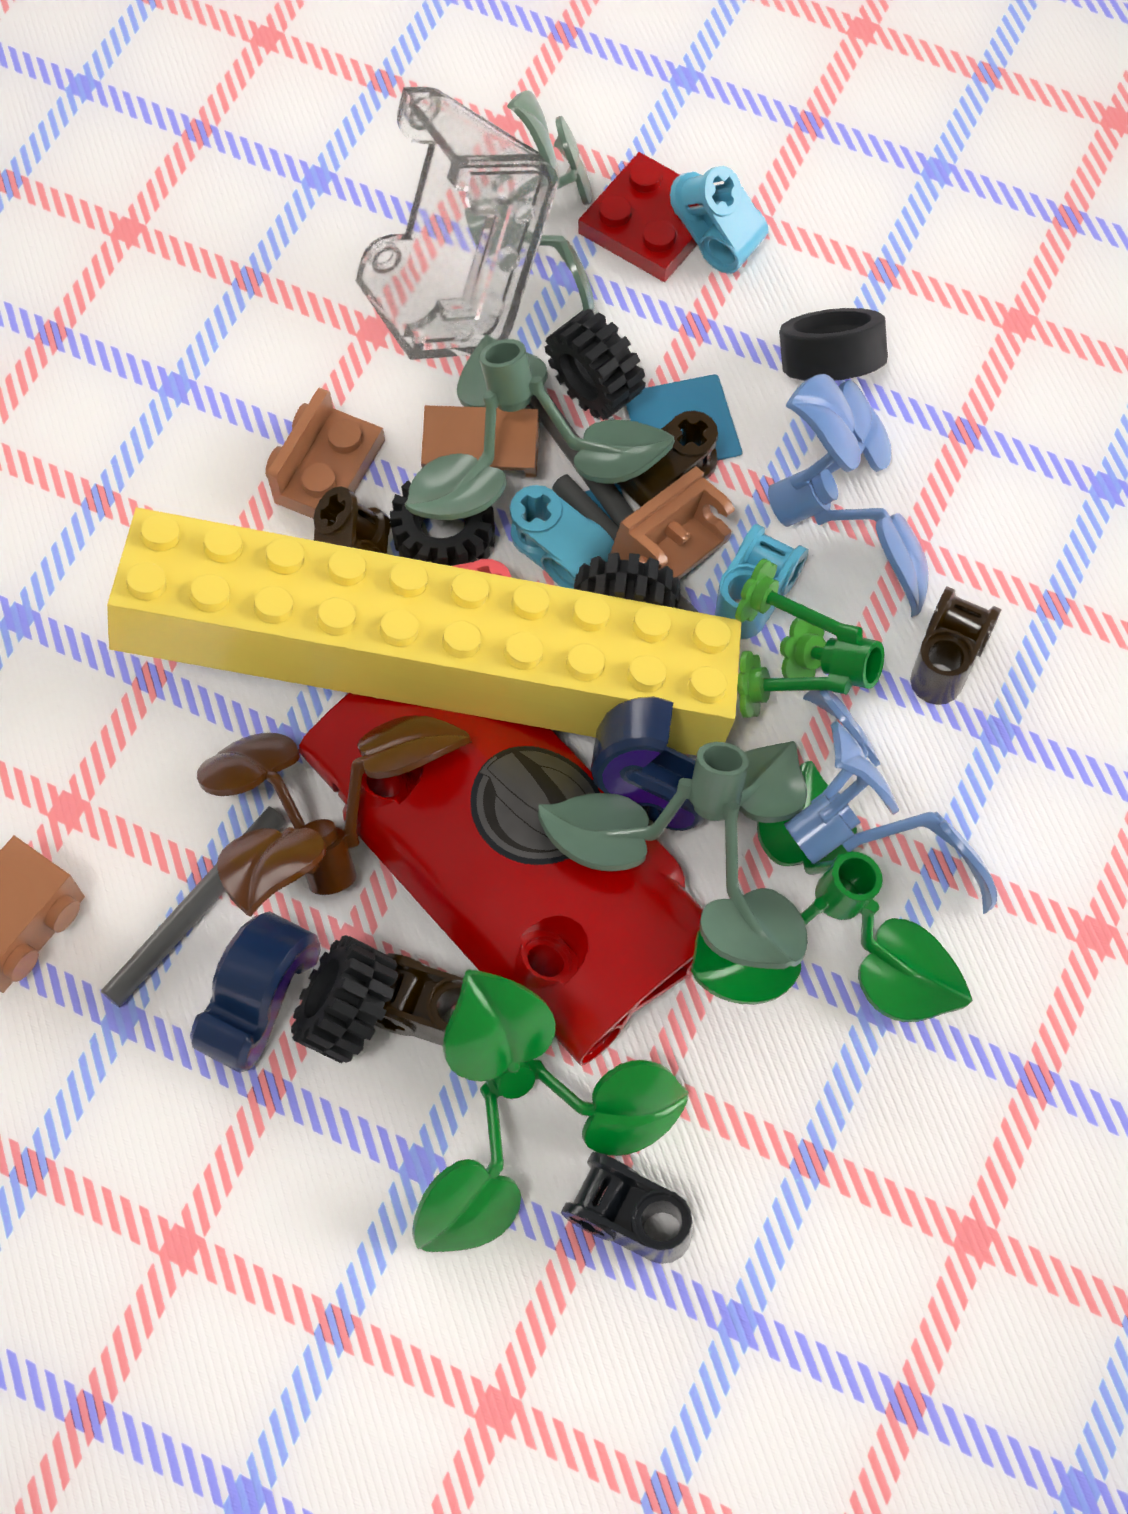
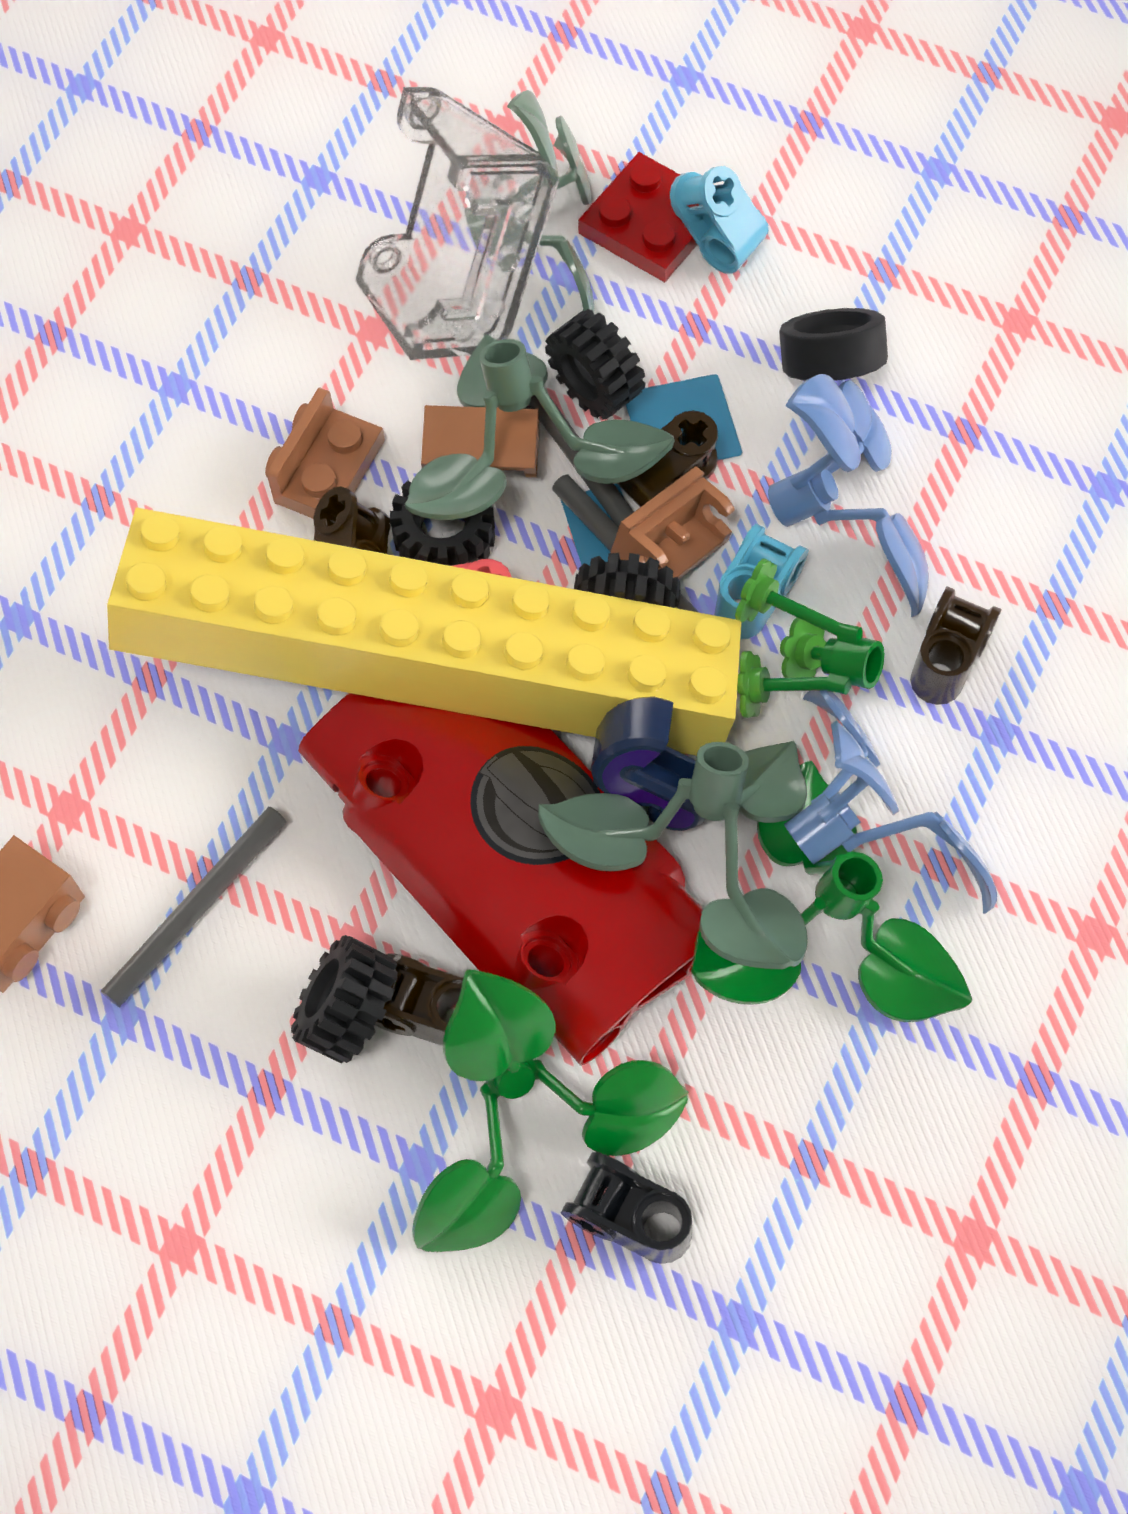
dark blue animal [190,911,321,1073] -> none
reddish brown plant [197,715,472,917] -> none
medium azure piece [510,485,614,589] -> none

